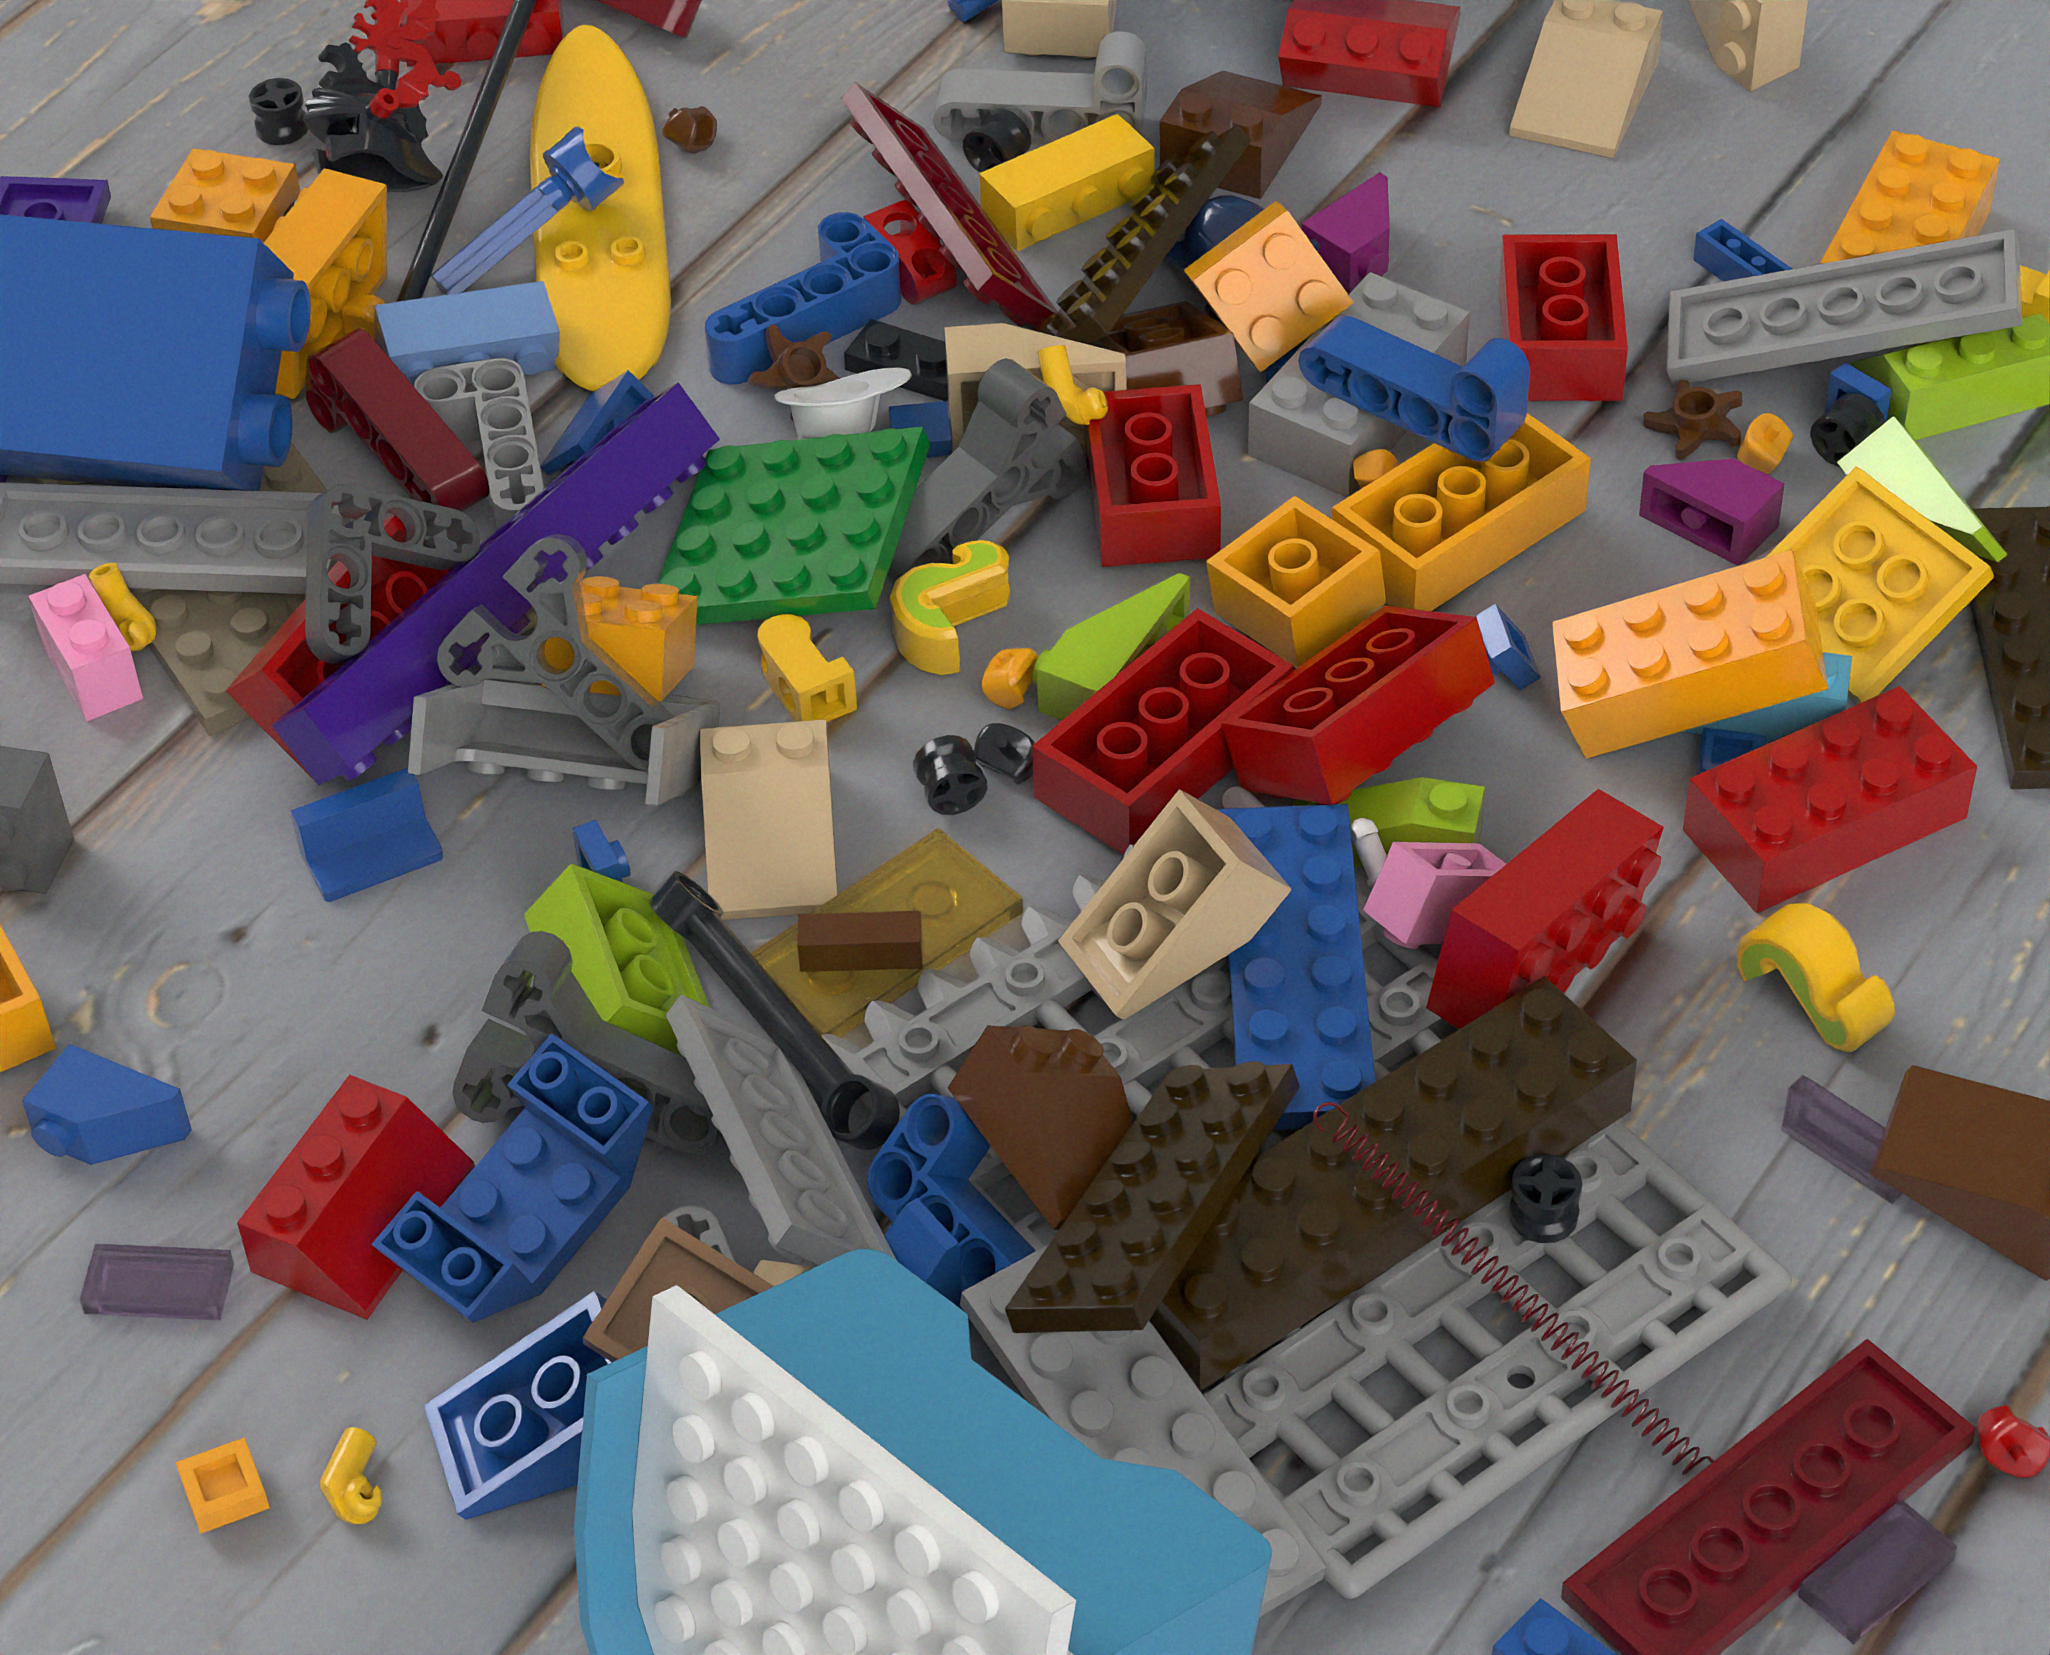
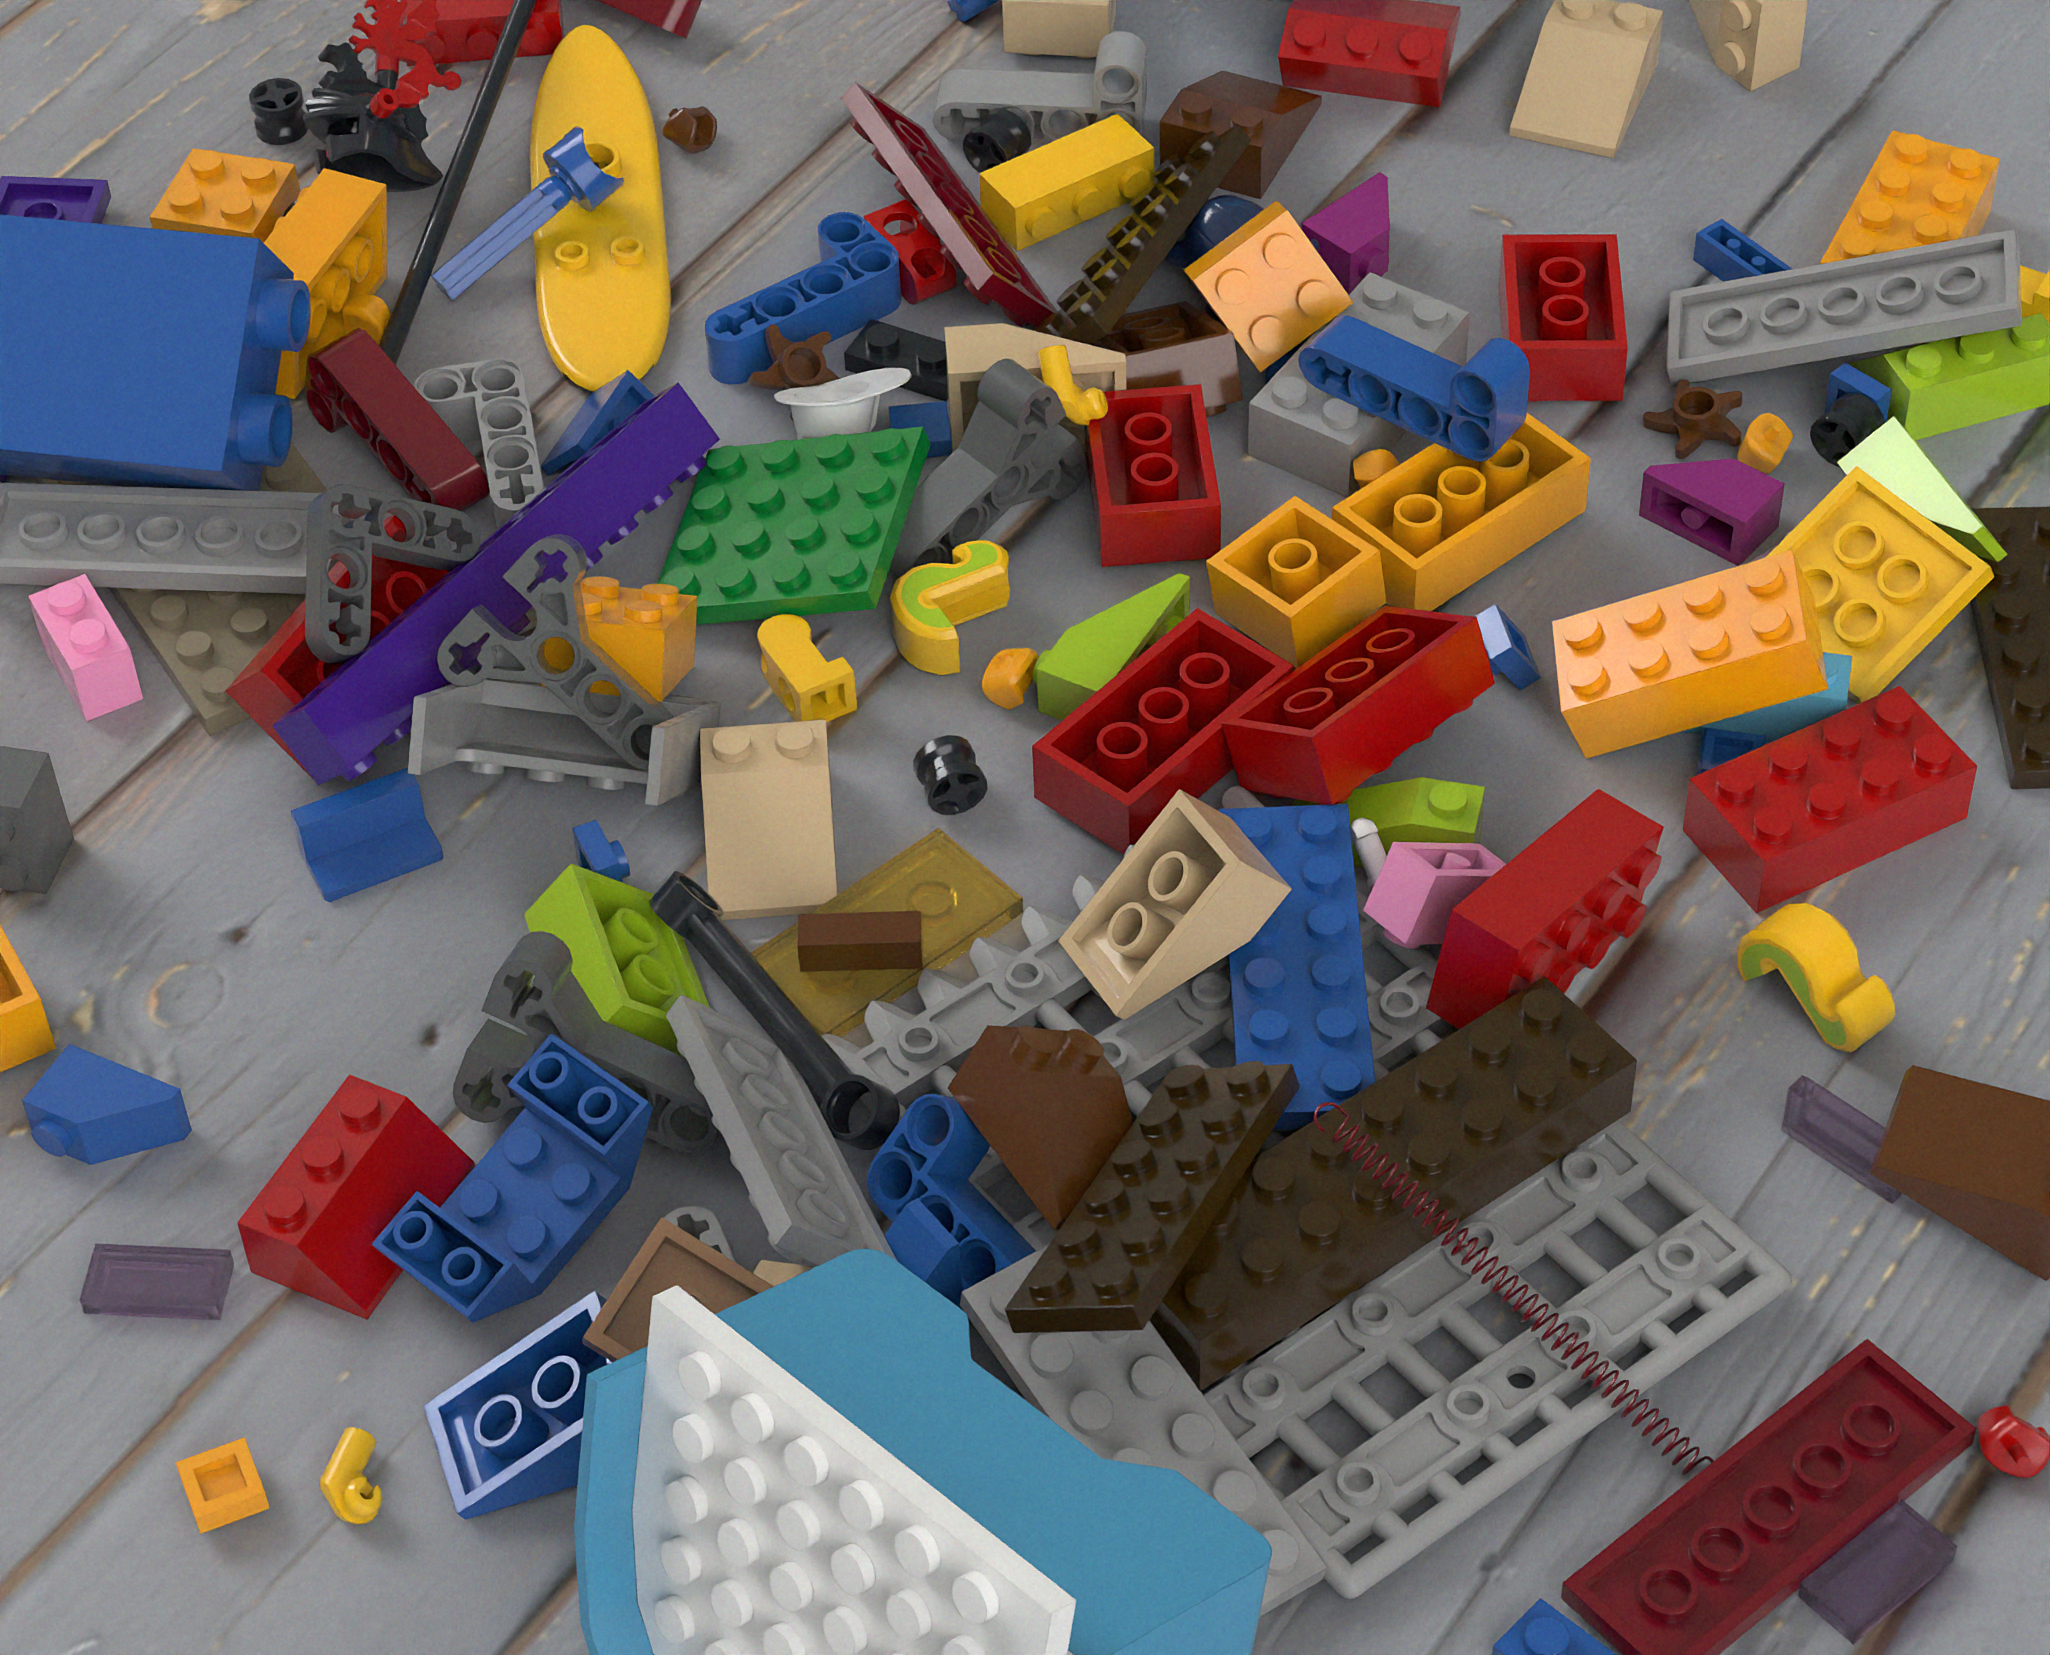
yellow arm [89,563,157,652] -> none
medium blue brick [375,281,560,386] -> none
black piece [974,723,1035,784] -> none
black wheel [1509,1154,1583,1244] -> none

